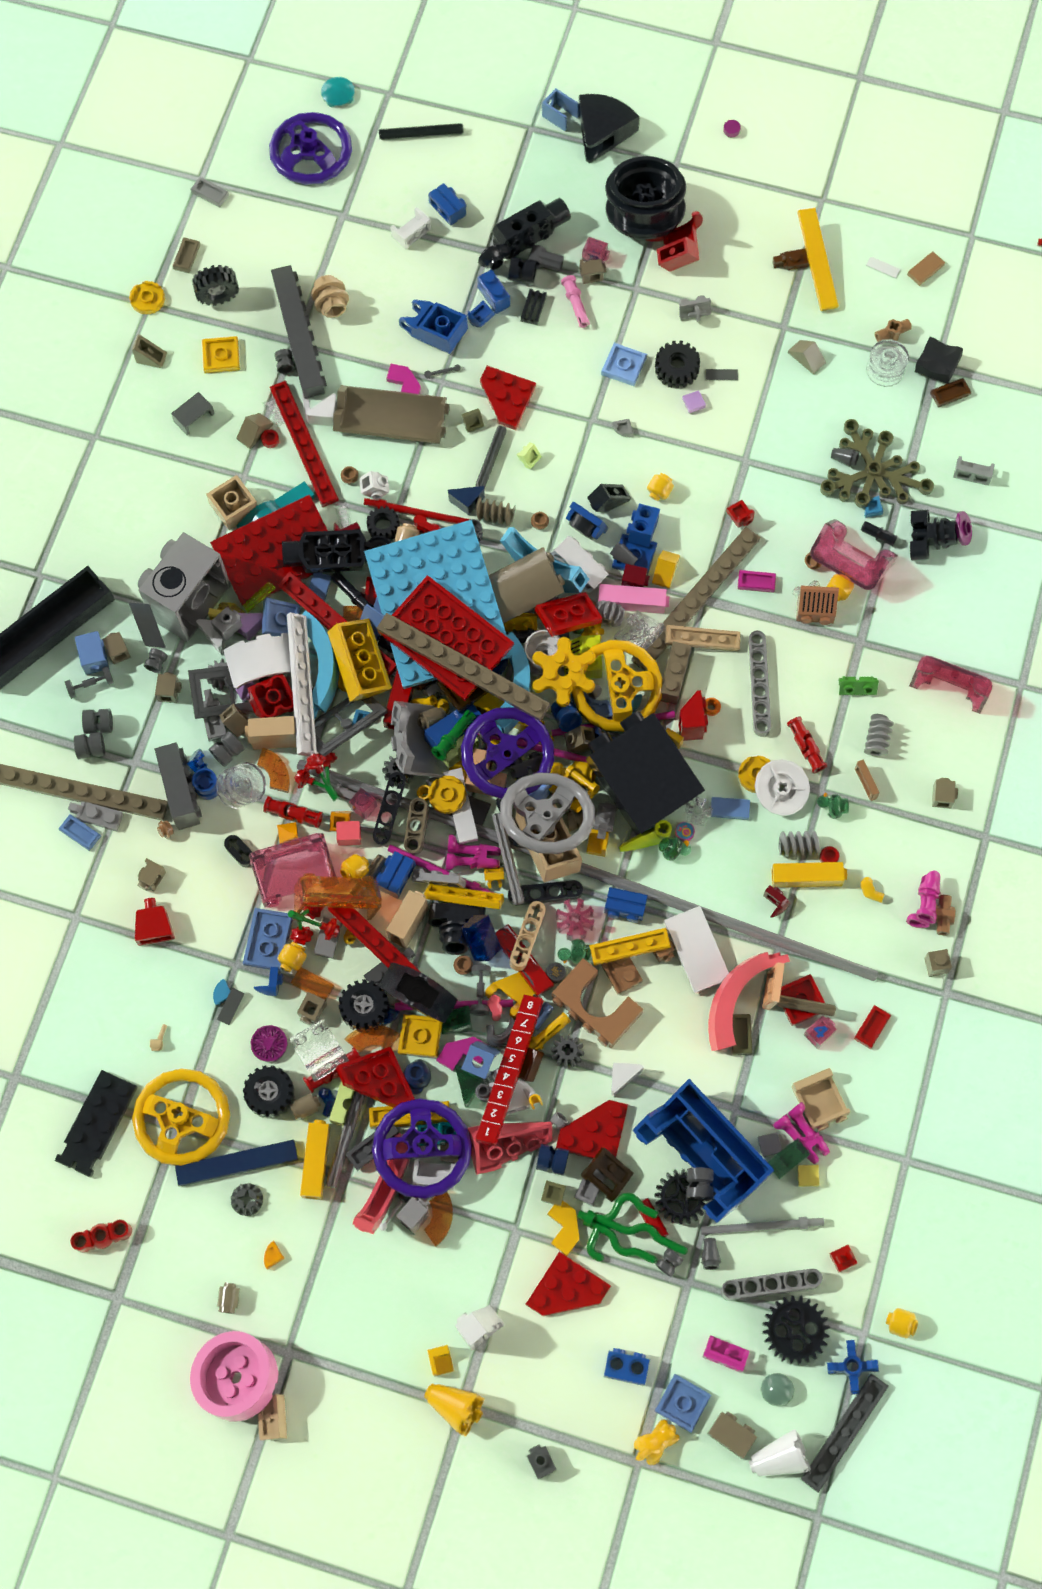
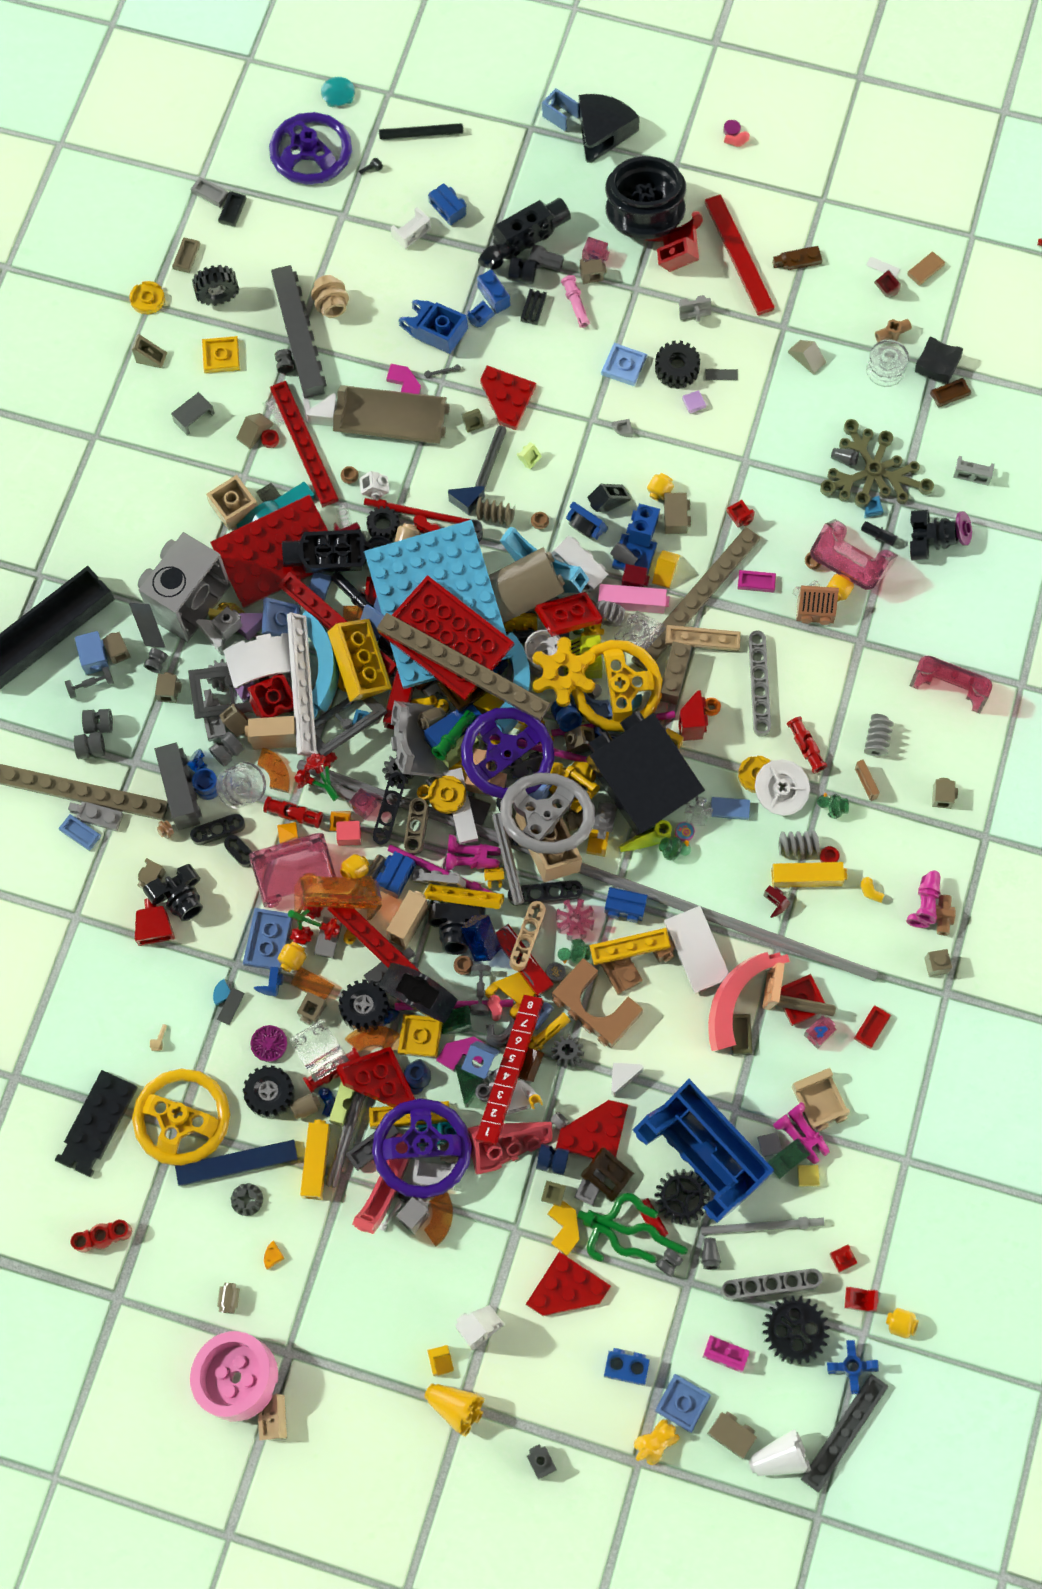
clear neon green tile [242,582,276,613] -> none
dark grey wheel [686,1167,713,1201] -> none
sand green hair [761,1373,794,1406] -> none
yellow tile [797,207,839,311] -> none
bright green hinge [838,676,879,695] -> none
none -> black beam [143,864,203,921]
none -> black beam [190,814,245,845]
none -> black tile [218,191,247,227]
none -> clear smoke tile [256,483,281,502]
none -> black hand [359,158,383,174]
none -> dark tan brick [664,493,691,534]
none -> red tile [704,194,774,316]
none -> coral arm [724,131,750,147]
none -> red bracket [844,1287,879,1312]
none -> dark red plate [874,270,901,298]

